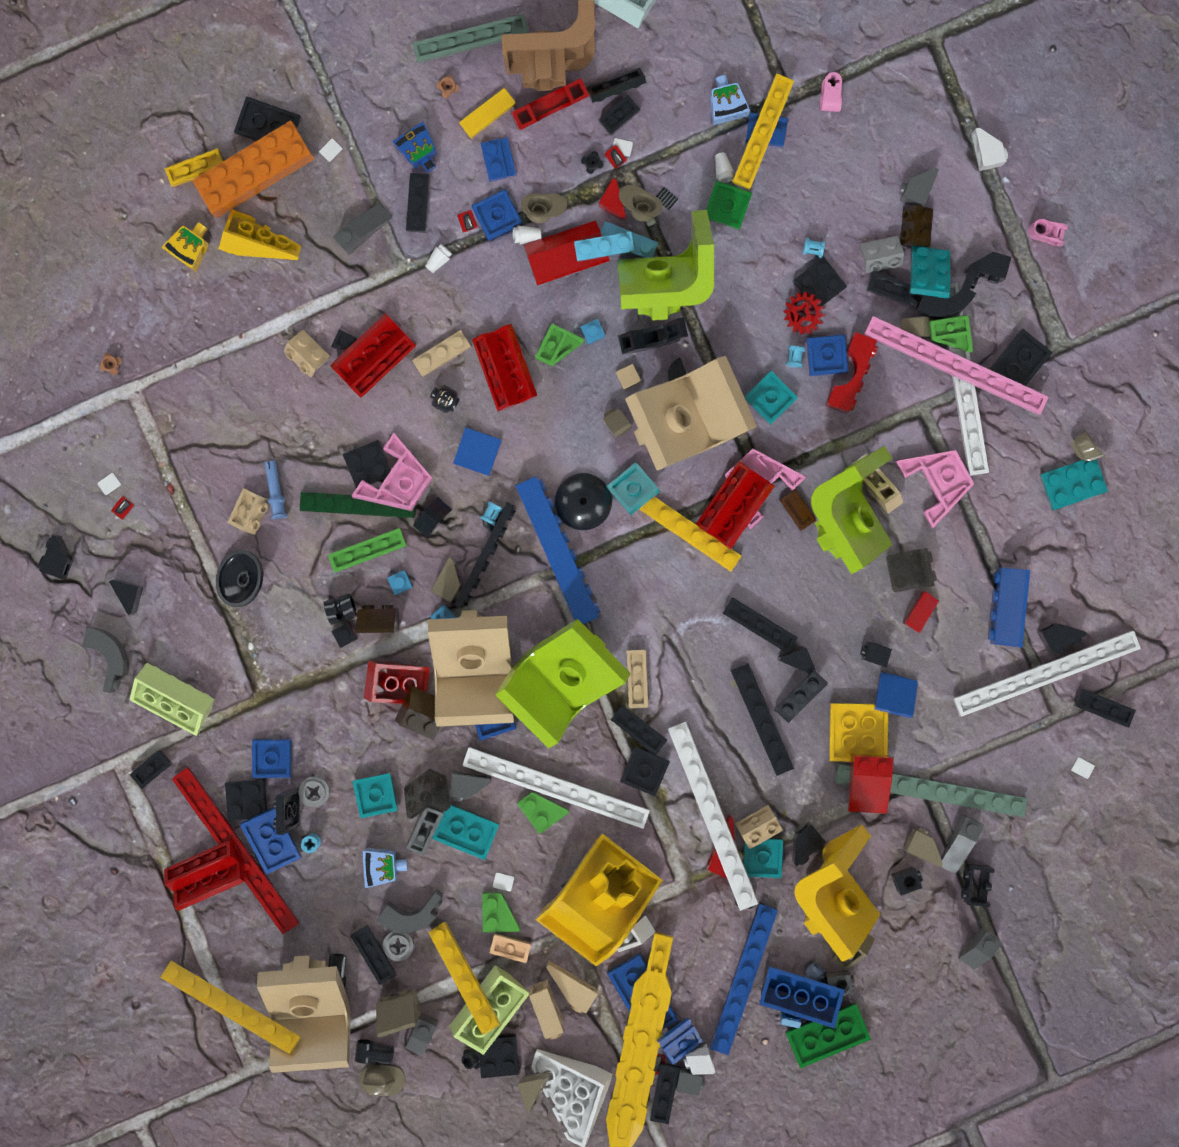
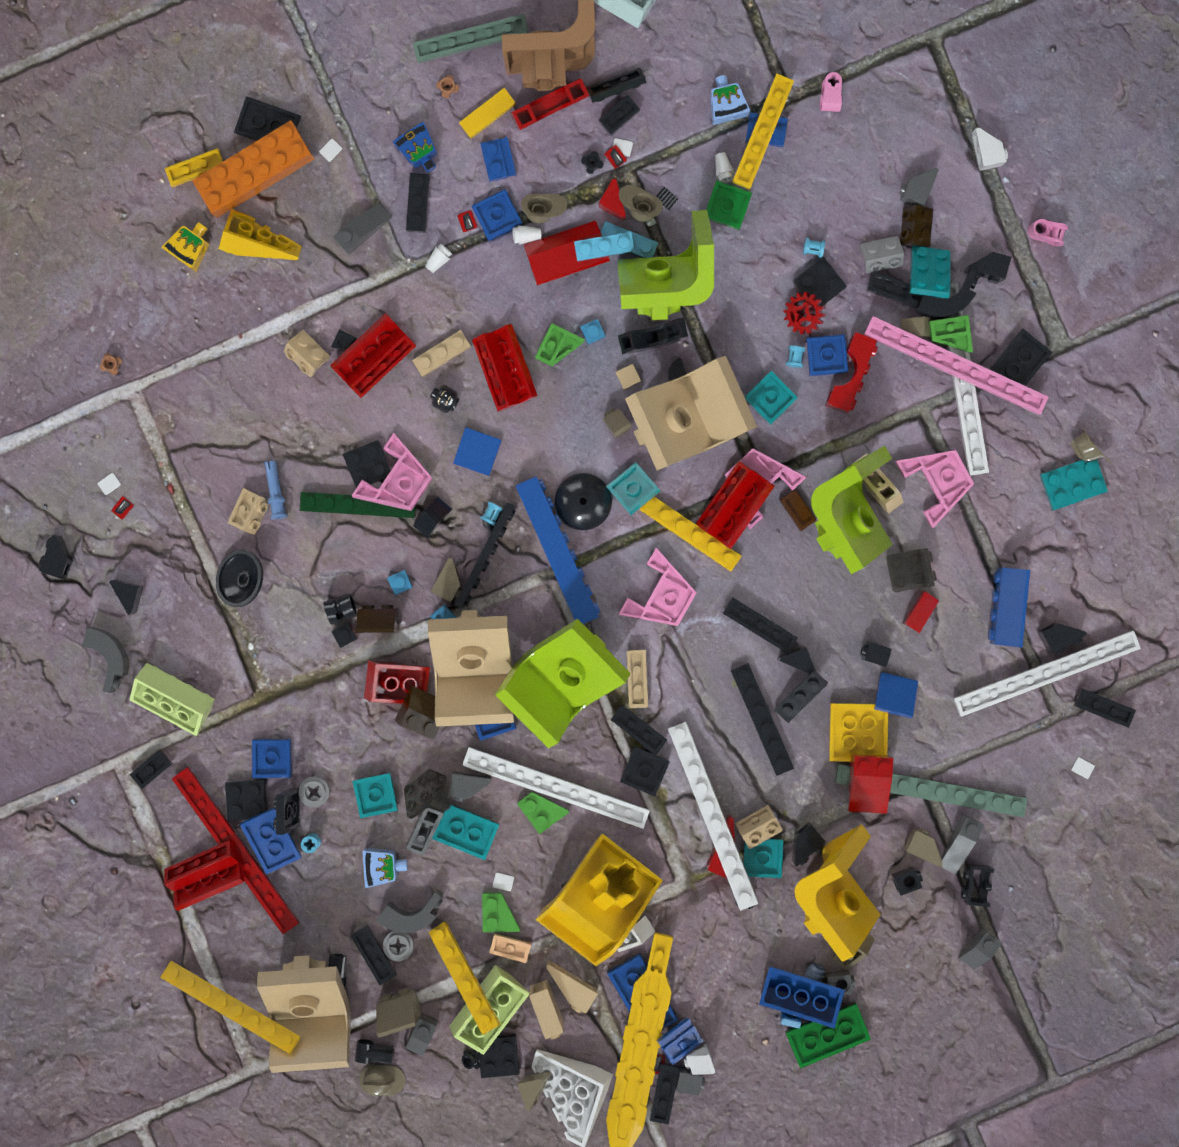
bright green plate [328,528,407,573] -> none
blue plate [710,903,778,1055] -> none
none -> bright pink wing [618,548,697,626]

